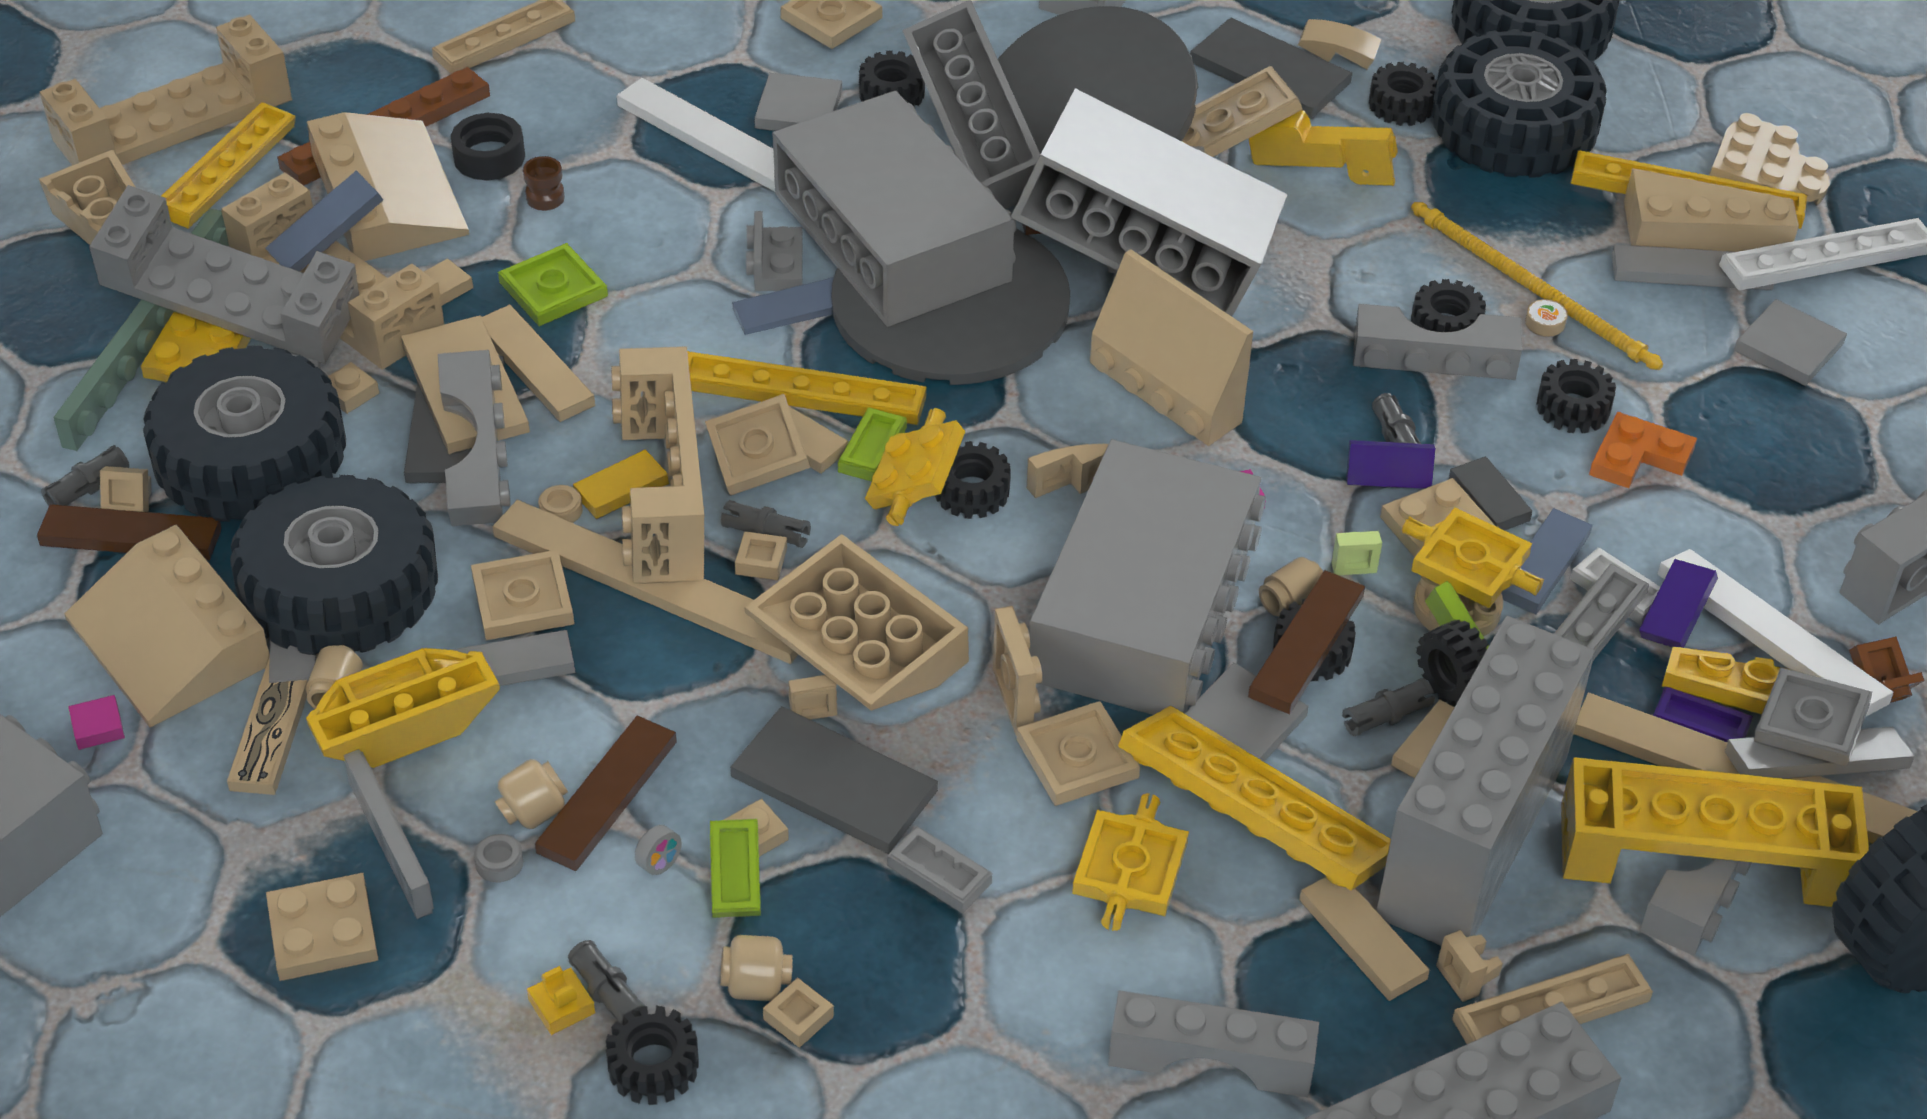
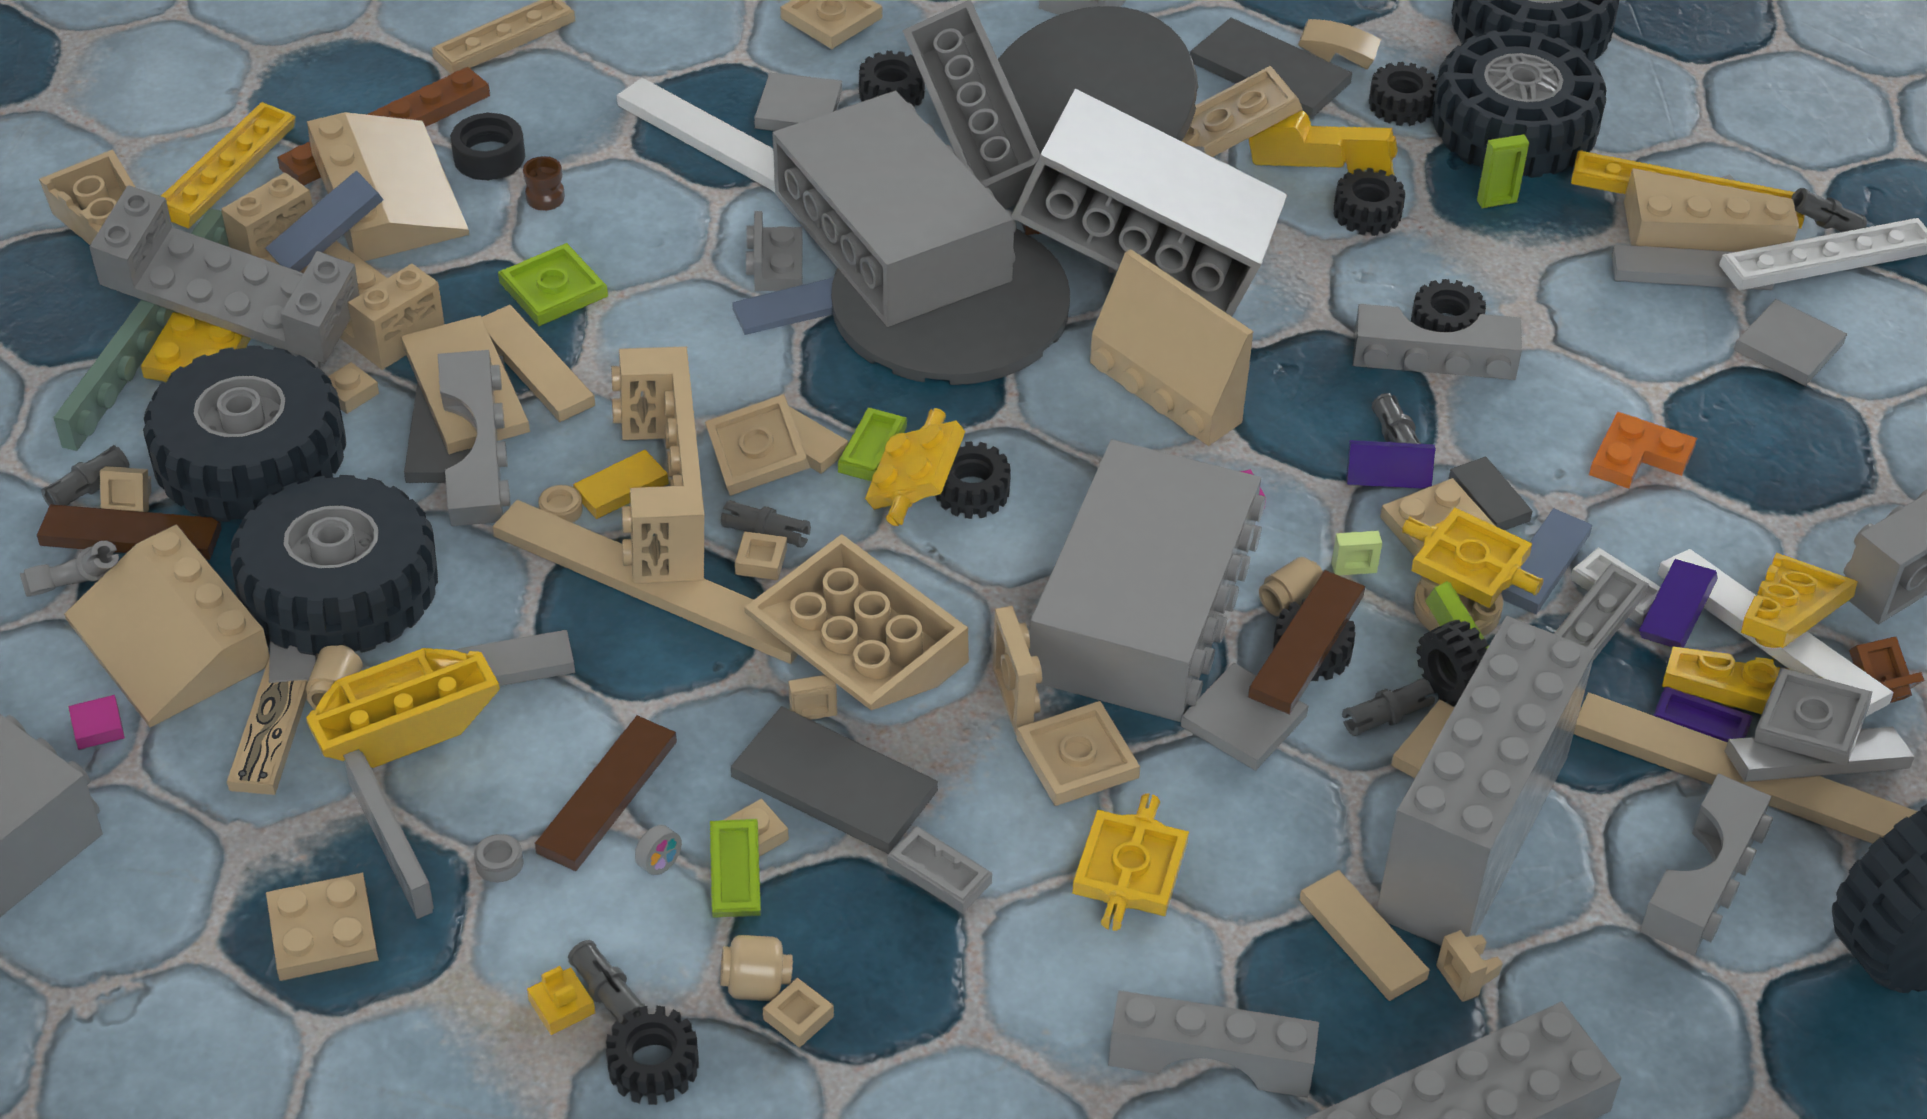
tan plate [40,14,292,165] -> none
tan tile [424,258,473,305] -> none
tan plate [471,549,574,641] -> none
tan head [495,759,568,829] -> none
yellow tile [687,351,926,425] -> none
tan slope [1027,444,1109,498] -> none
yellow plate [1118,706,1391,891] -> none
yellow hose [1411,202,1664,370] -> none
tan tile [1452,954,1653,1044] -> none
tile [1525,299,1568,337] -> none
black tyre [1536,359,1616,434] -> none
yellow plate [1561,757,1869,907] -> none
tan plate [1709,113,1830,205] -> none
none -> light grey piece [20,541,119,597]
none -> black tyre [1333,168,1405,236]
none -> lime tile [1477,134,1529,208]
none -> yellow wing [1741,552,1858,648]
none -> dark grey pin [1791,188,1867,232]

